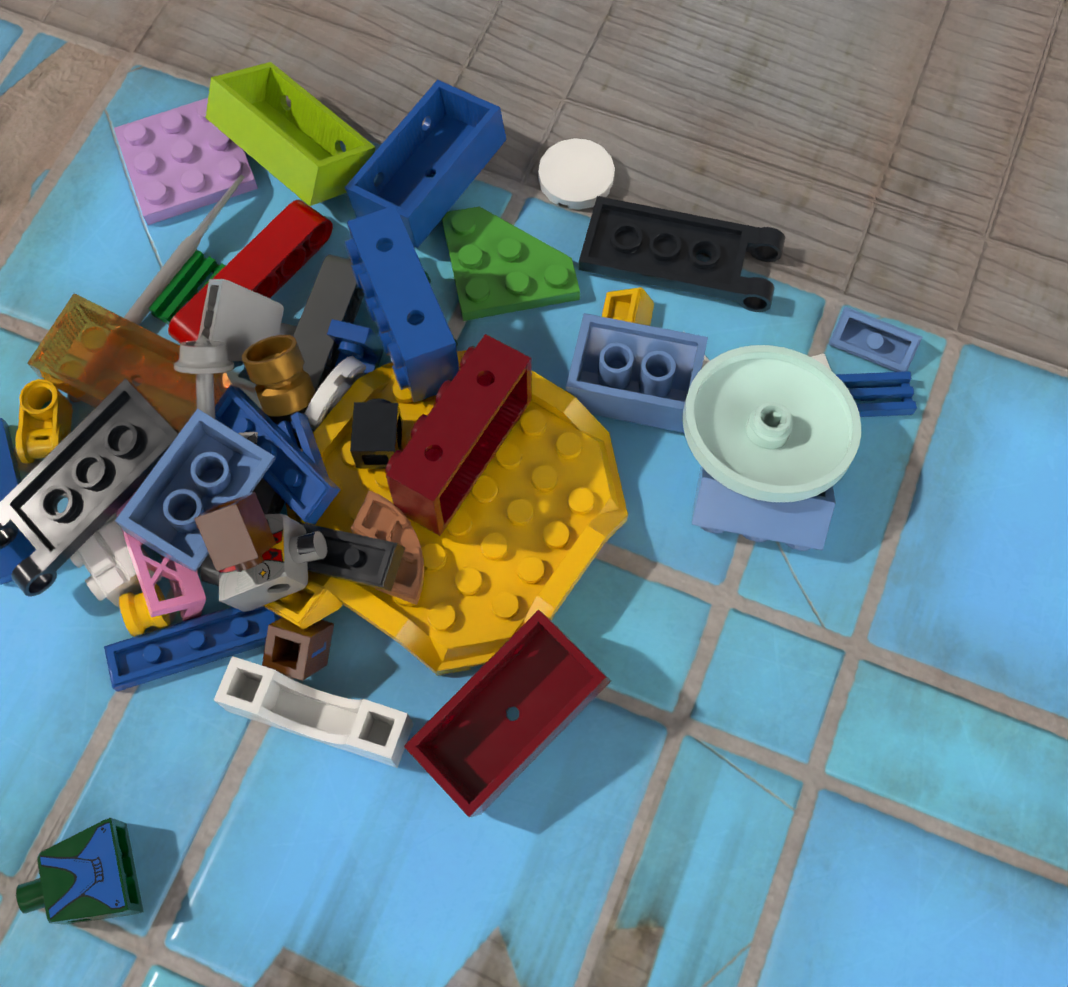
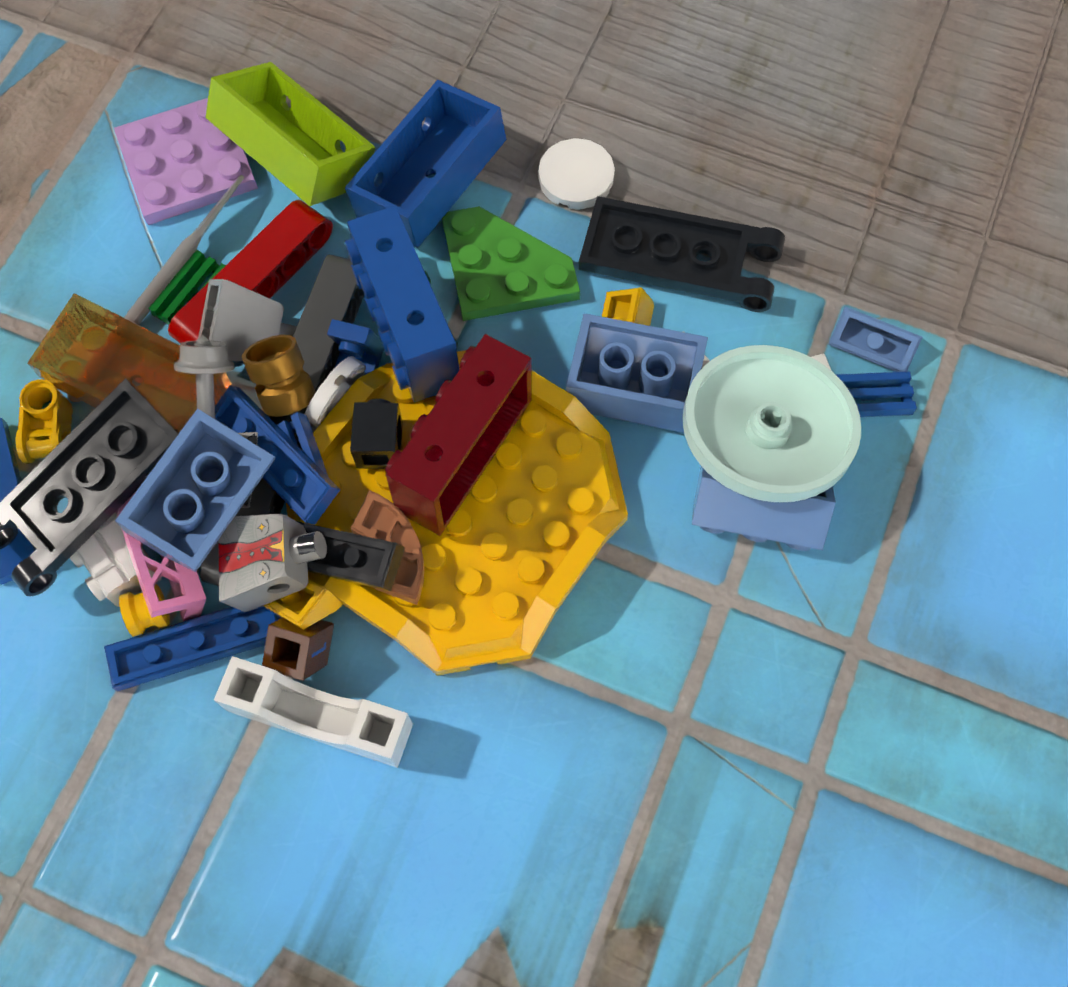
torso [16,818,144,925] -> none
brick [194,492,276,572] -> none
dark red piece [404,609,611,817] -> none

